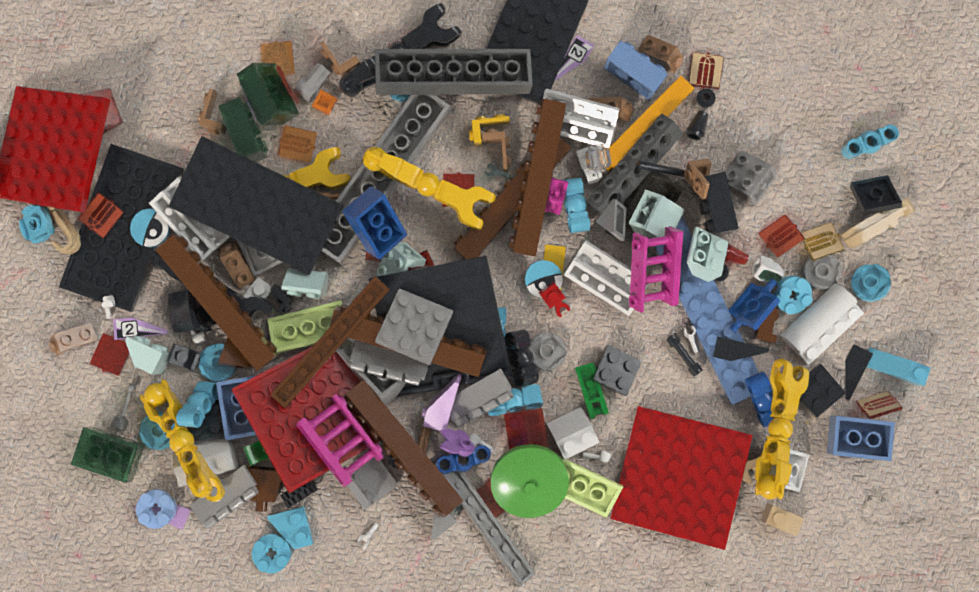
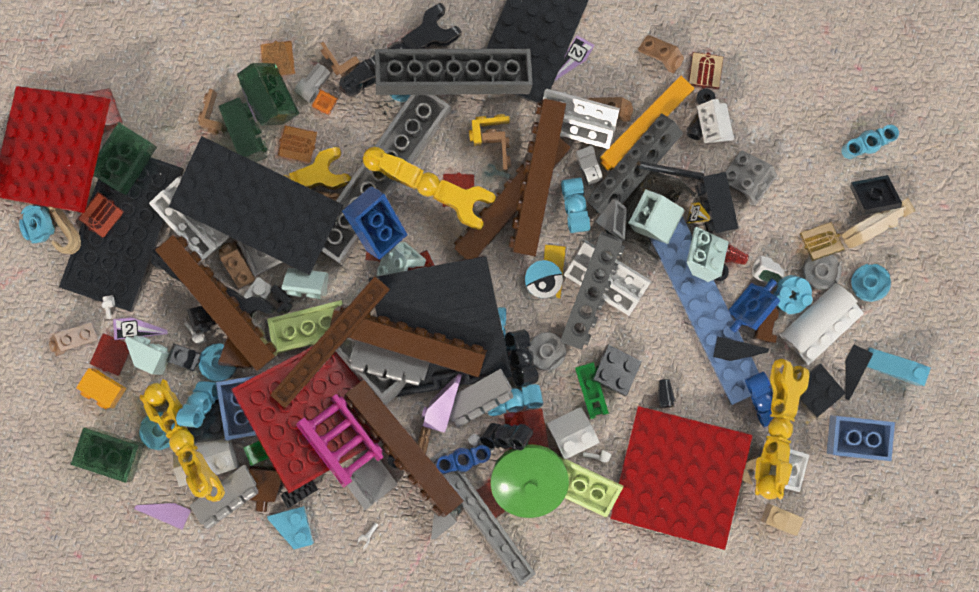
hinge [111,384,136,430] -> none
tile [130,209,170,248] -> none
light blue plate [136,489,177,529] -> none
black slope [168,289,201,333] -> none
medium azure plate [252,533,292,573] -> none
clear red piece [276,65,300,104] -> none
light grey plate [375,288,454,365] -> none
medium lavender plate [440,429,475,457] -> none
red plate [538,281,570,317] -> none
dark pink hips [545,178,568,215] -> none
clear head [585,144,612,174] -> none
medium blue brick [604,41,668,101] -> none
dark pink fence [629,226,683,313] -> none
black bar [666,333,703,377] -> none
white hand [683,326,698,353] -> none
medium nougat bracket [684,158,712,199] -> none
clear red piece [758,214,805,258] -> none
piece [856,391,902,419] -> none
none -> light orange brick [76,368,127,409]
none -> clear green brick [93,122,157,195]
none -> black piece [480,423,533,451]
none -> dark grey brick [560,231,625,350]
none -> black cone [657,379,676,408]
none -> sticker [686,202,710,223]
none -> white bracket [697,99,734,143]

